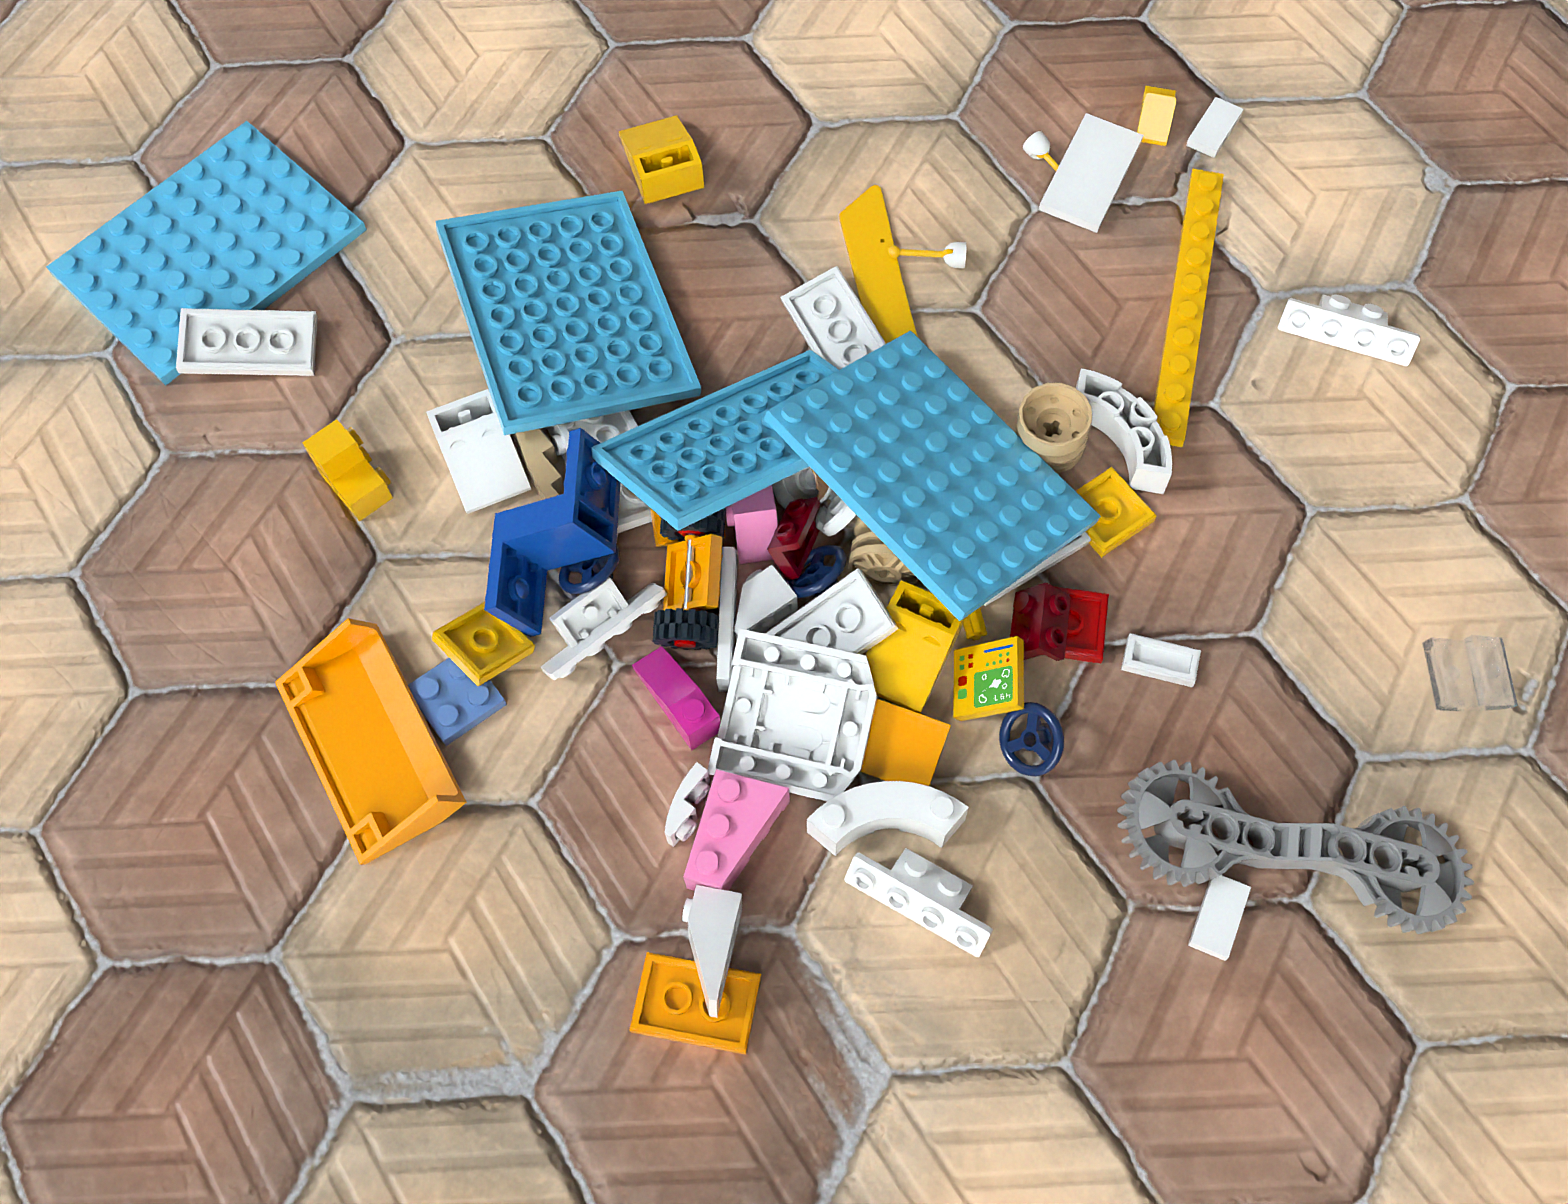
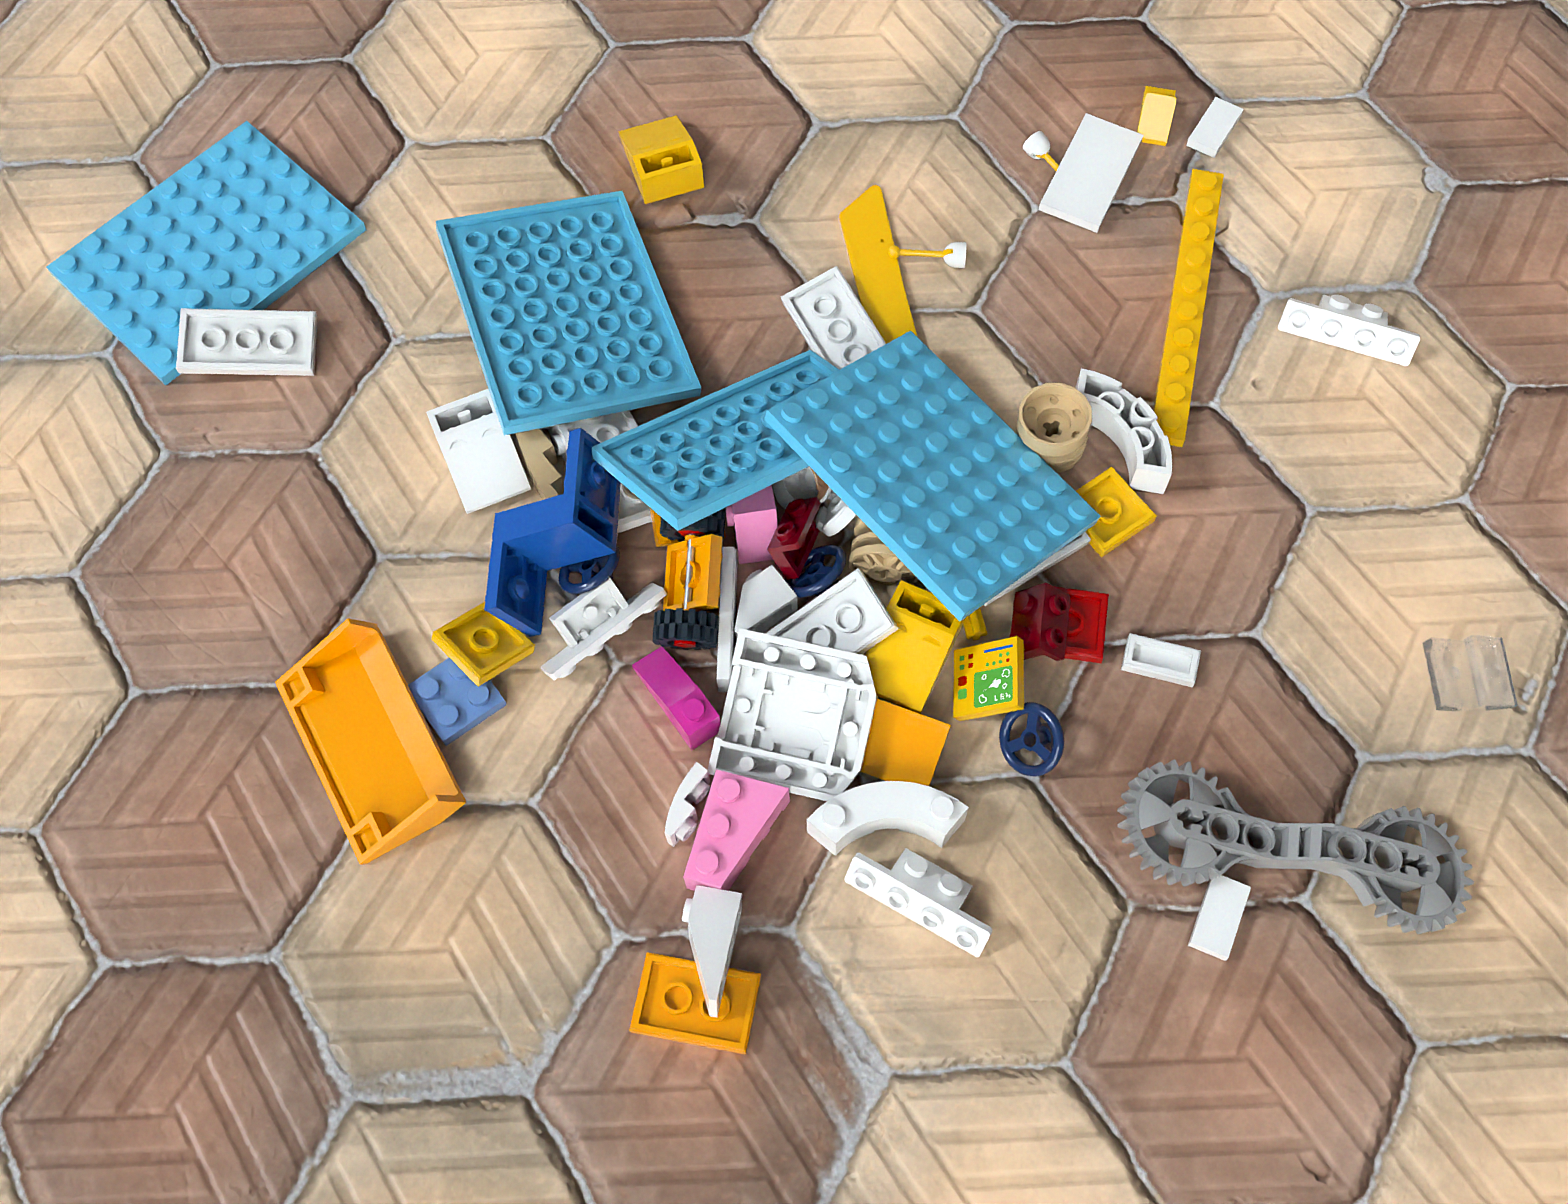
yellow brick [302,419,393,522] -> none

